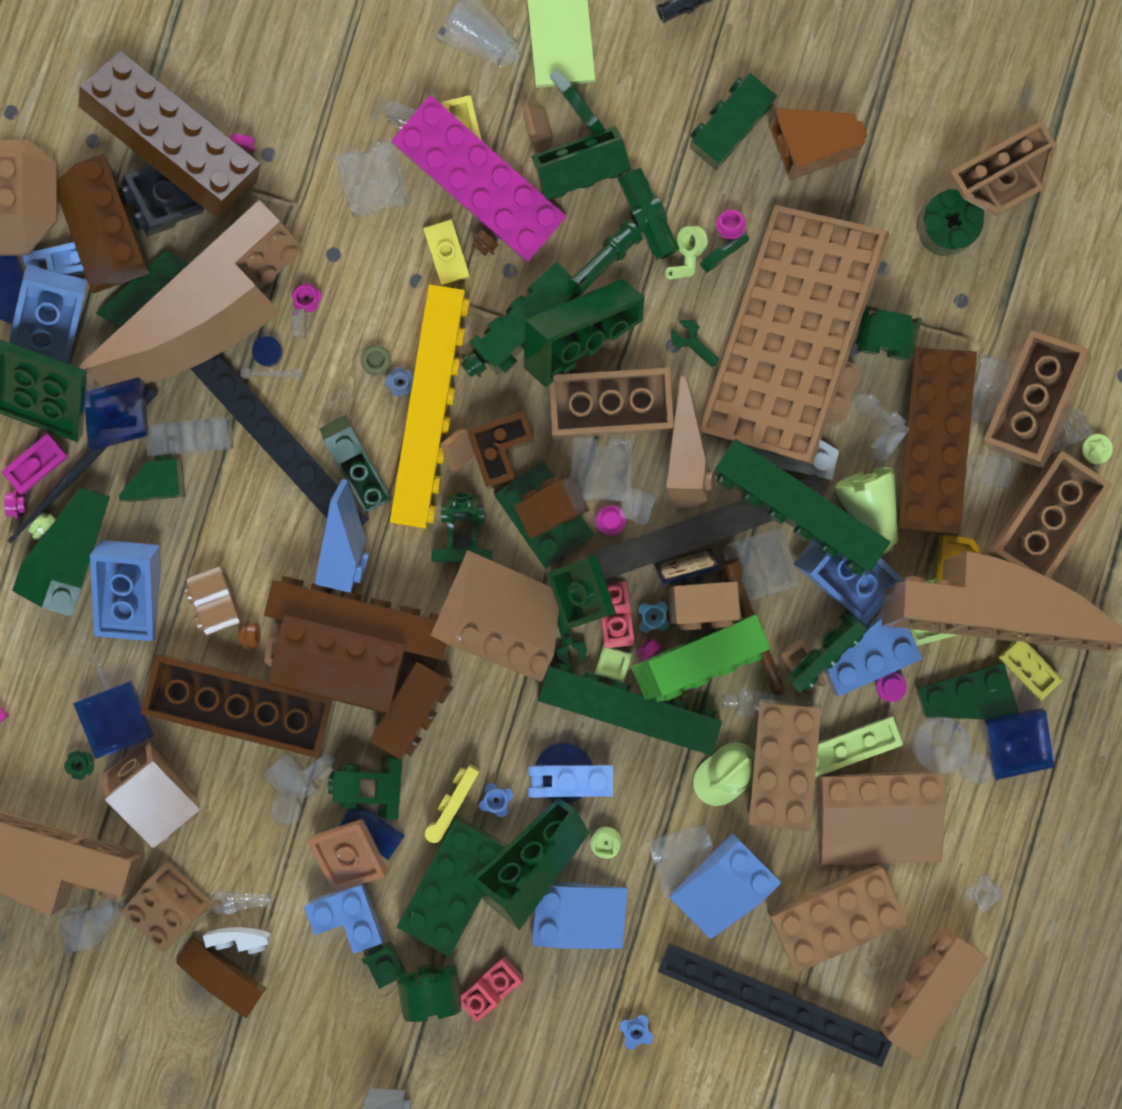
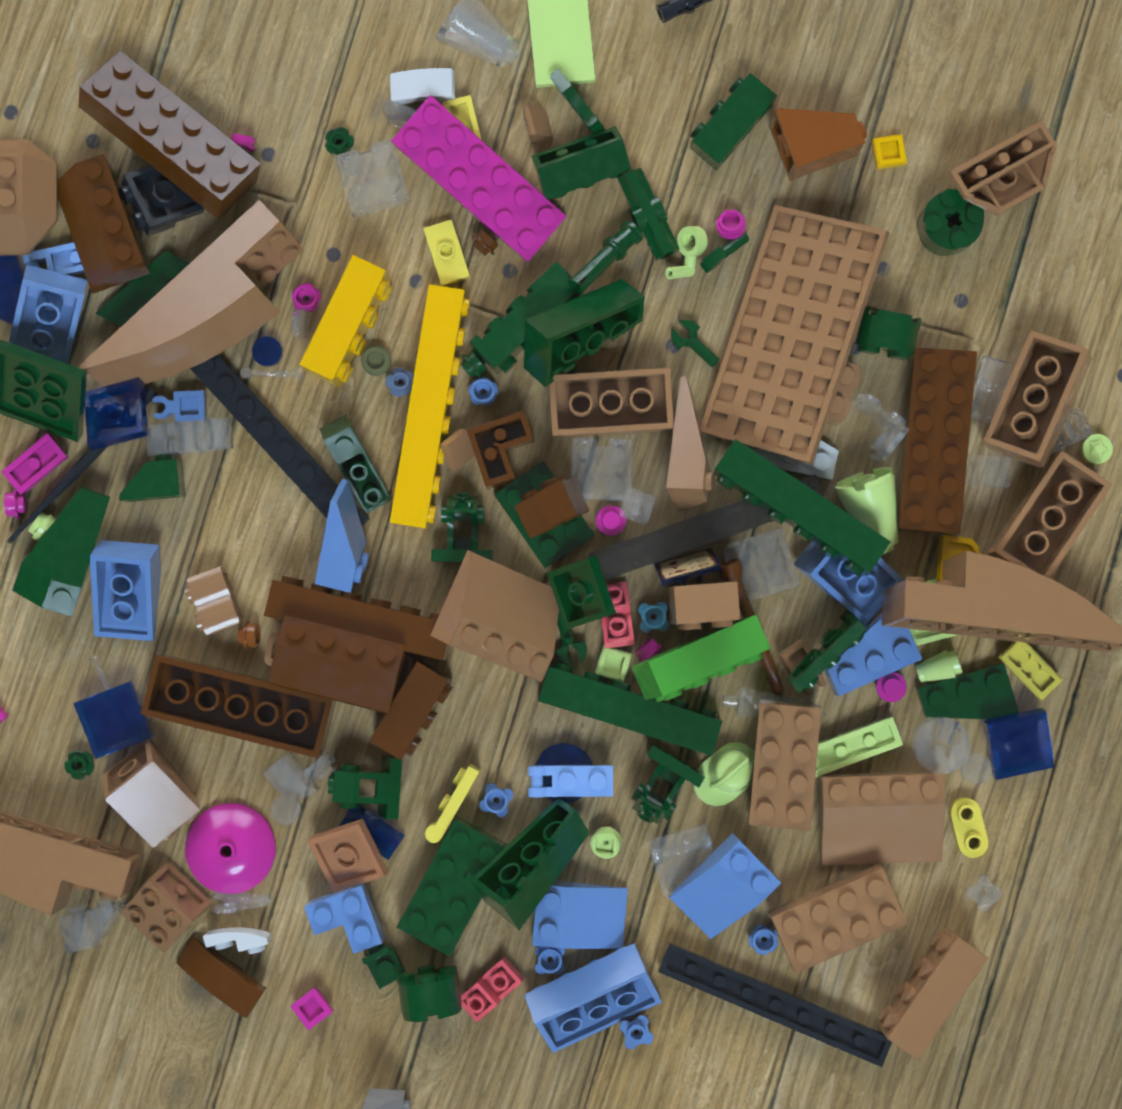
none -> medium blue plate [153,390,207,423]
none -> dark pink dish [185,803,276,894]
none -> dark pink plate [290,986,334,1031]
none -> yellow brick [299,255,393,388]
none -> dark green plate [325,127,354,157]
none -> white slope [390,68,455,106]
none -> medium blue plate [468,377,498,406]
none -> medium blue slope [524,943,662,1053]
none -> medium blue plate [535,946,565,975]
none -> dark green tile [631,743,705,824]
none -> medium blue plate [749,925,778,955]
none -> yellow tile [871,134,907,170]
none -> yellowish green cone [915,649,963,683]
none -> light yellow plate [949,797,988,858]

